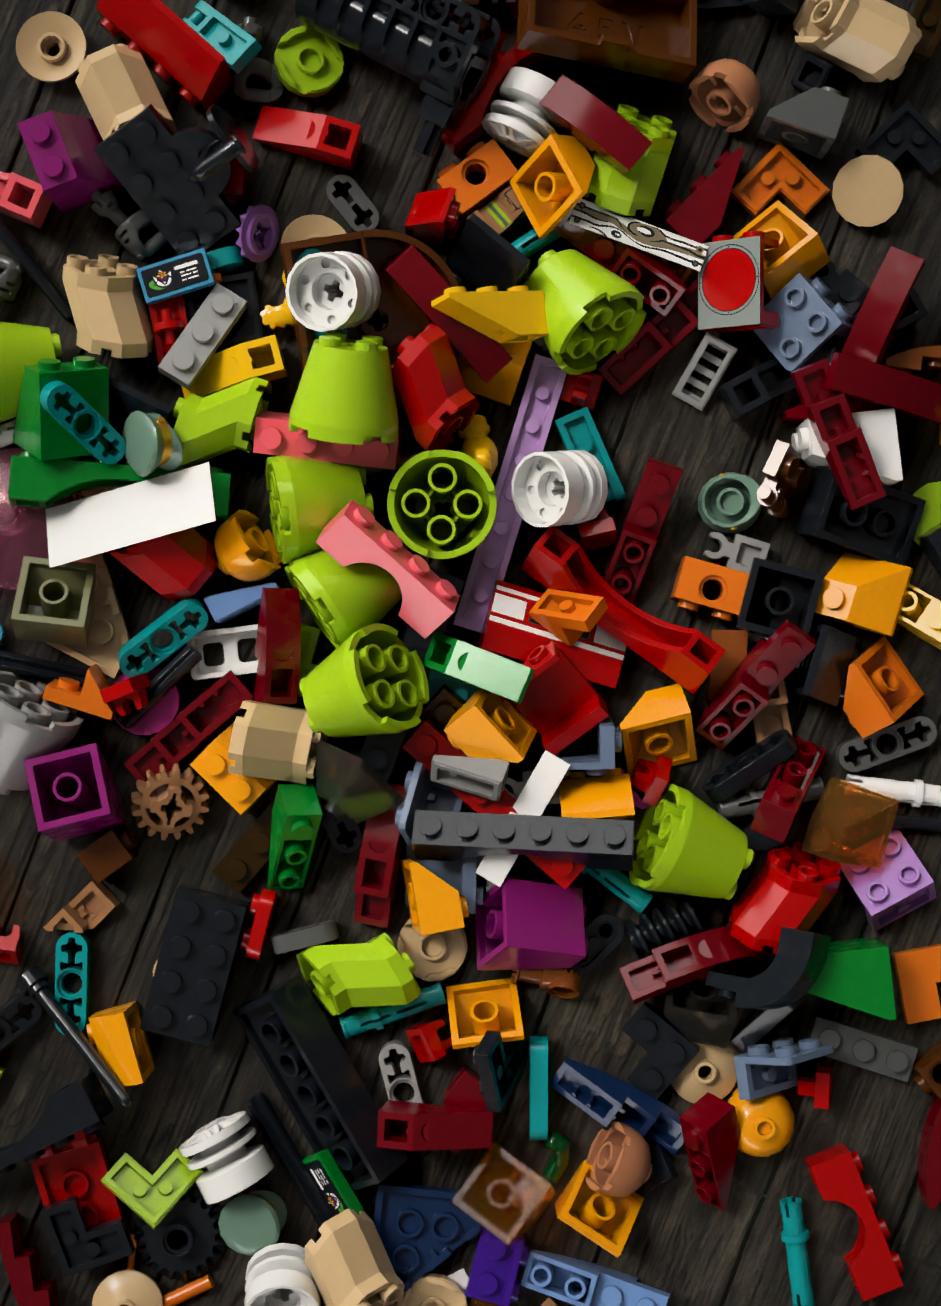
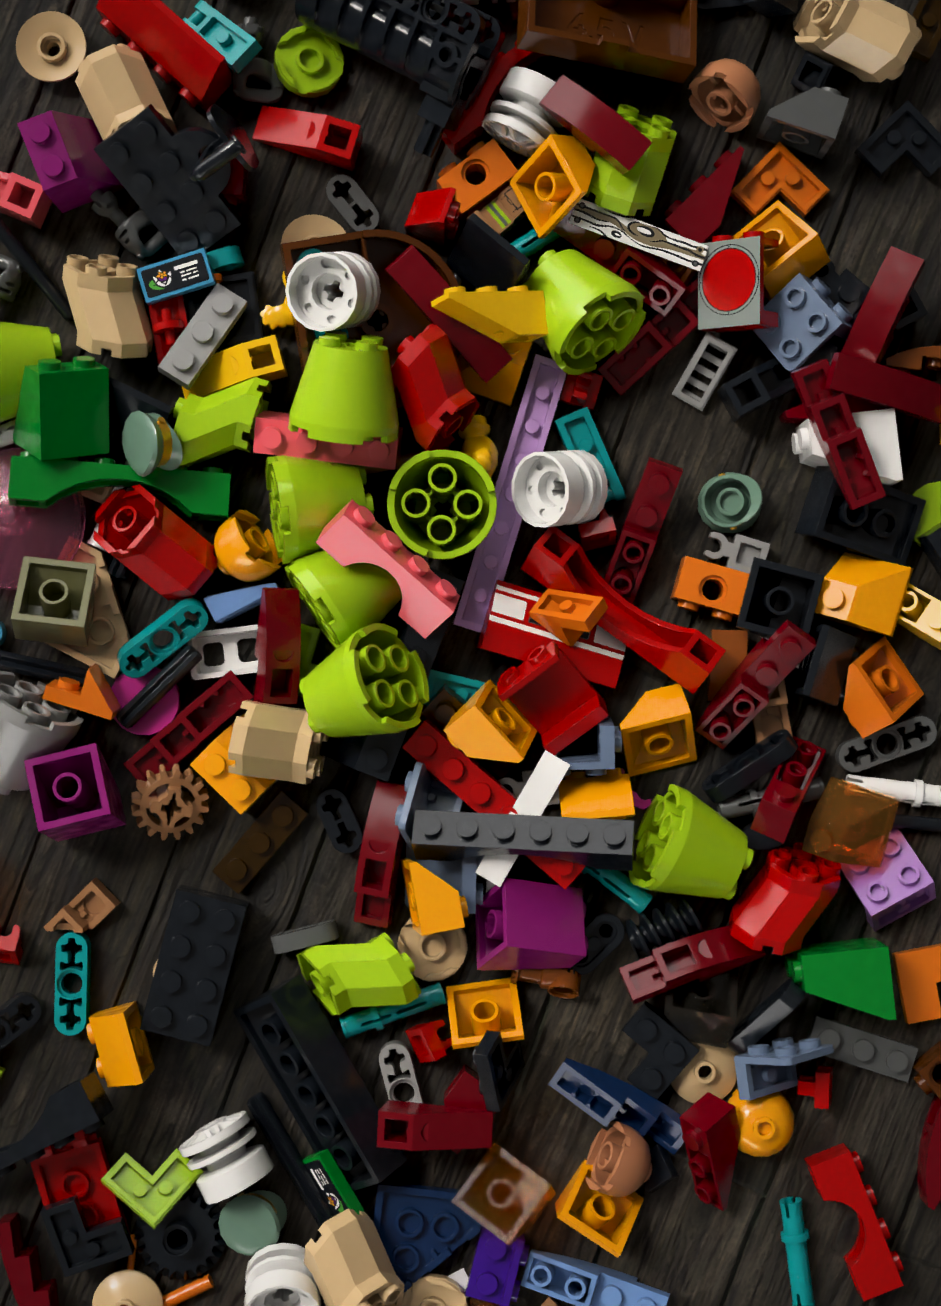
black piece [16,966,133,1107] -> none
teal beam [40,381,126,464] -> none
white sticker [45,462,216,568] -> none
reddish brown brick [77,827,138,884] -> none
red tile [100,672,151,716] -> none
medium lavender gear [236,204,280,262] -> none
red plate [240,888,277,961] -> none
green slope [267,783,323,890] -> none
clear smoke slope [316,740,404,824] -> none
slope [422,632,535,704] -> none
light grey slope [430,755,510,801] -> none
teal beam [529,1036,548,1140] -> none
dark green arm [542,1132,571,1184] -> none
red tile [631,754,672,806] -> none
black arch [705,927,831,1010] -> none
reddish brown plate [757,439,808,519] -> none
tan tile [832,155,904,227] -> none

